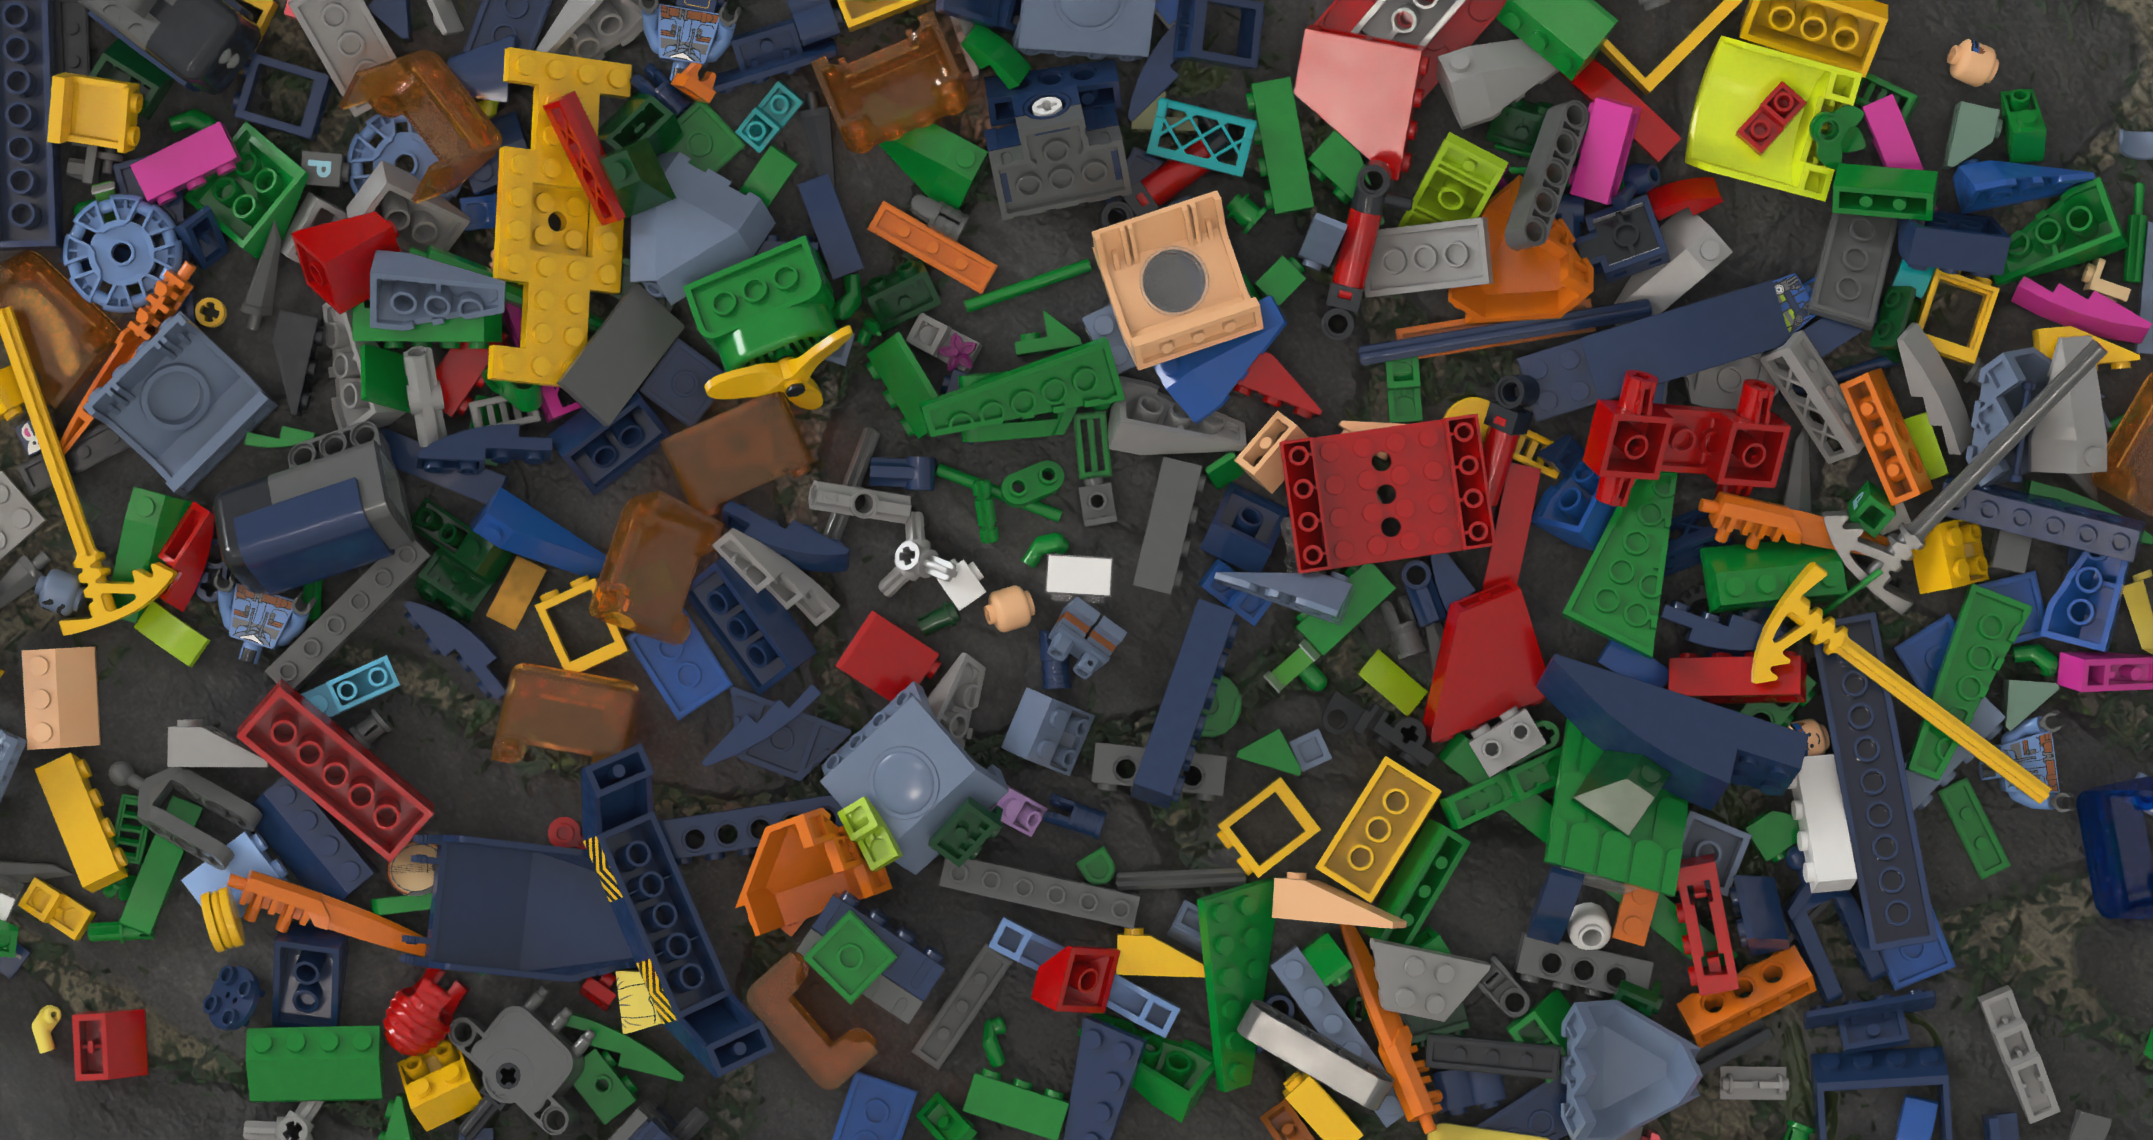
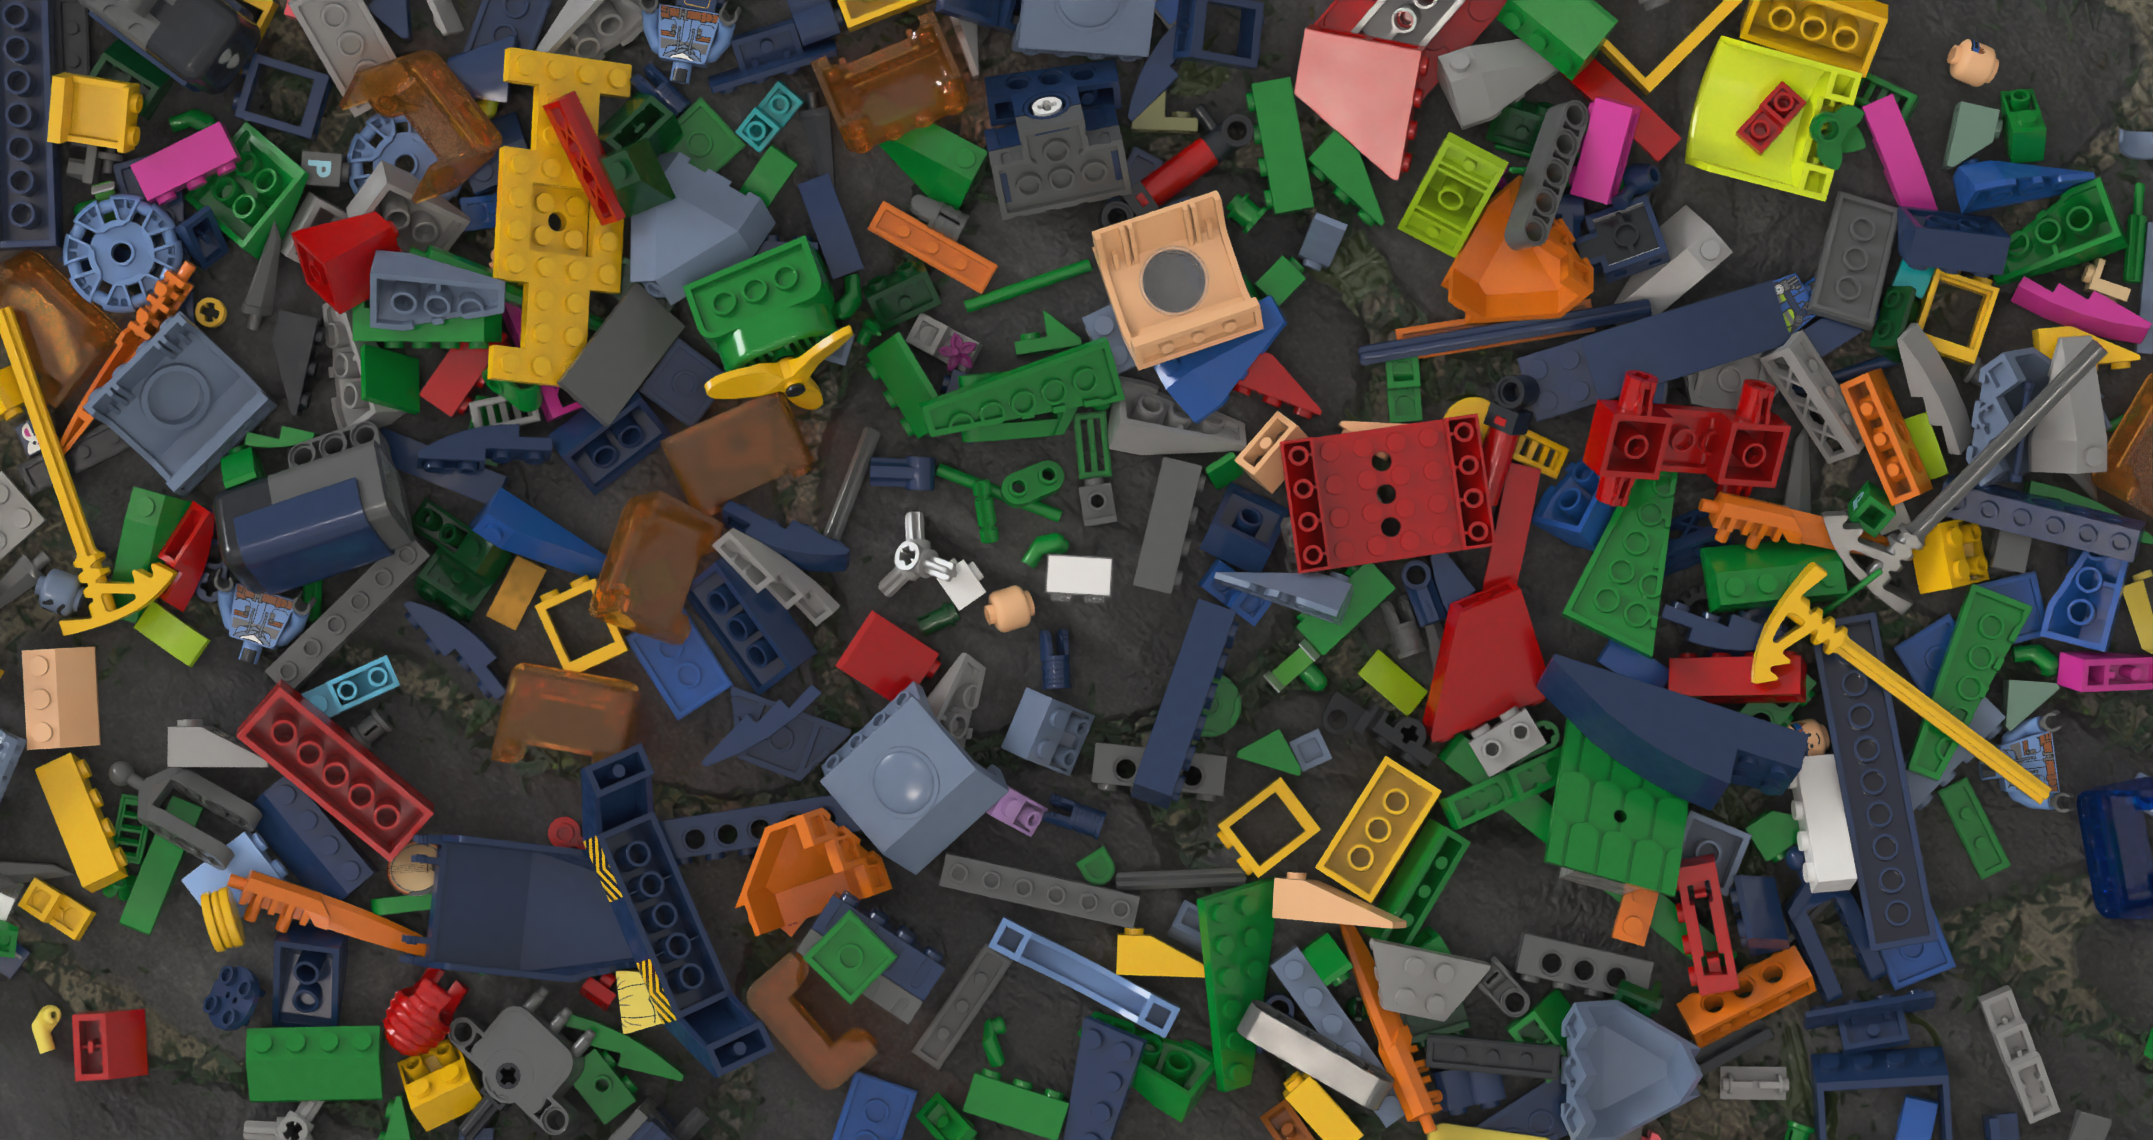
green axle [87,918,155,944] -> none
light grey piece [403,346,447,447] -> none
orange tile [671,62,716,103] -> none
light grey piece [808,480,912,524] -> none
lime slope [837,796,903,872] -> none
dark green bracket [928,796,1003,868] -> none
green slope [961,24,1031,90] -> none
red slope [1031,946,1121,1014] -> none
sand blue hips [1047,596,1128,679] -> none
teal window [1146,97,1257,178] -> none
piece [1321,160,1414,341] -> none
light grey plate [1364,217,1494,298] -> none
dark blue slope [1526,866,1585,945] -> none
dark blue slope [1538,434,1585,478] -> none
white head [1567,902,1612,950] -> none
dark green slope [1571,750,1671,837] -> none
red slope [1647,177,1723,221] -> none
green brick [1832,163,1938,221] -> none
none -> green slope [220,445,266,490]

